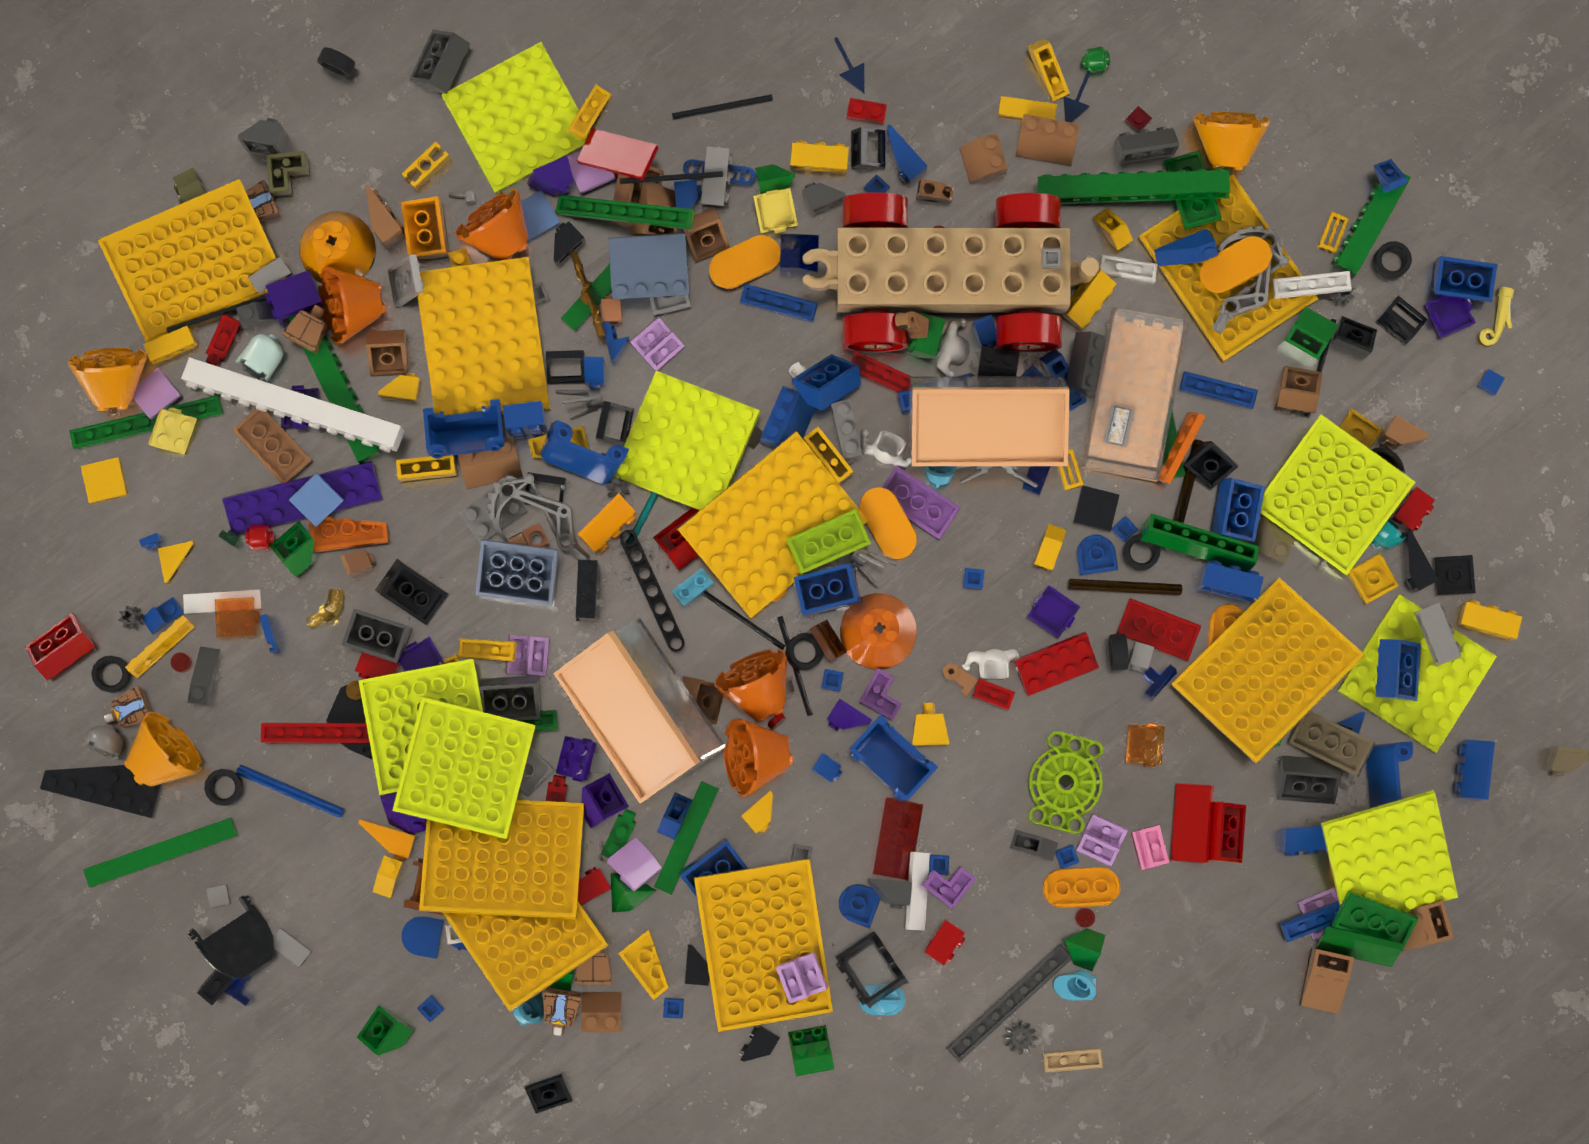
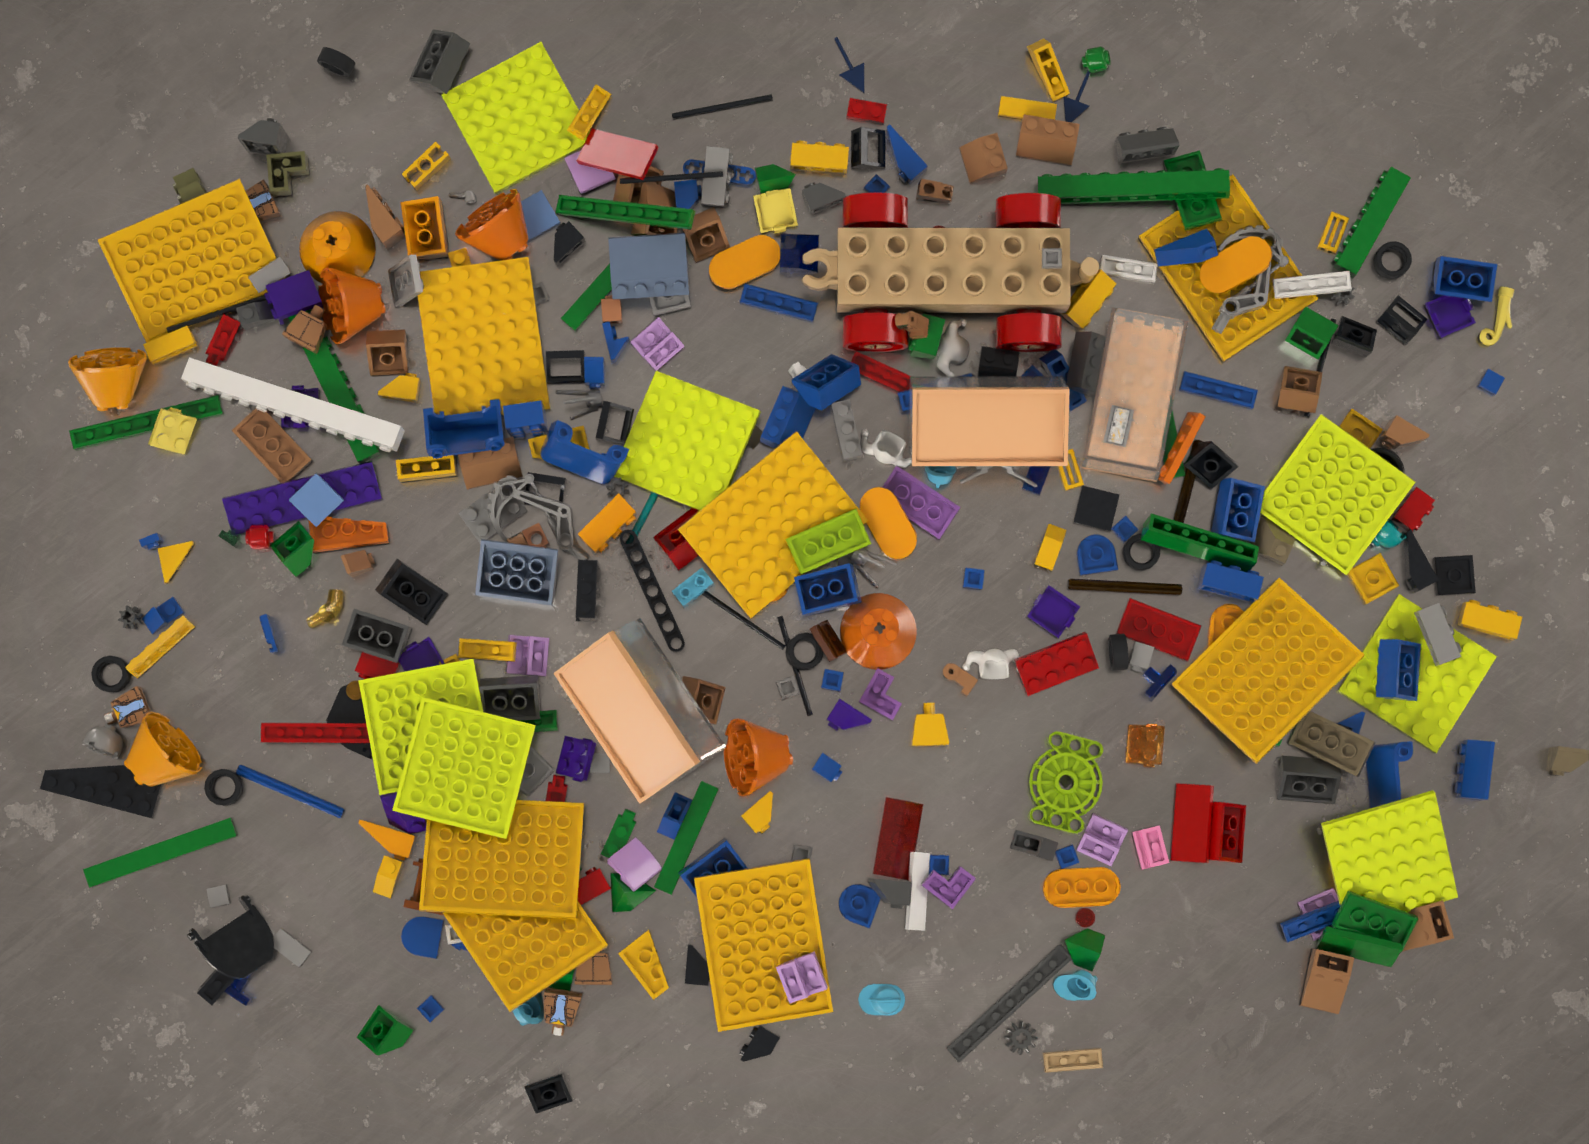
red slope [25,613,95,681] -> none
yellow tile [81,457,128,504] -> none
lavender slope [133,368,181,420] -> none
clear red plate [171,652,190,672] -> none
white tile [183,590,262,614] -> none
dark grey slope [187,647,220,706] -> none
clear orange piece [215,597,259,638] -> none
light aqua cylinder [235,334,284,382] -> none
dark purple slope [527,156,574,195] -> none
pearl gold piece [571,251,606,338] -> none
dark purple slope [581,773,629,828] -> none
medium nougat slope [581,992,622,1032] -> none
blue tile [663,998,684,1019] -> none
orange cone [714,649,787,722] -> none
red tile [768,713,786,730] -> none
green slope [788,1025,834,1077] -> none
yellow brick [803,426,854,485] -> none
window [836,931,909,1008] -> none
blue windscreen [849,715,938,802] -> none
red brick [924,920,966,965] -> none
blue slope [971,314,996,349] -> none
red plate [972,678,1015,710] -> none
yellow slope [1092,207,1133,250] -> none
dark red plate [1125,106,1152,132] -> none
light orange cone [1193,112,1270,170] -> none
blue slope [1279,826,1327,856] -> none
blue slope [1374,159,1407,192] -> none

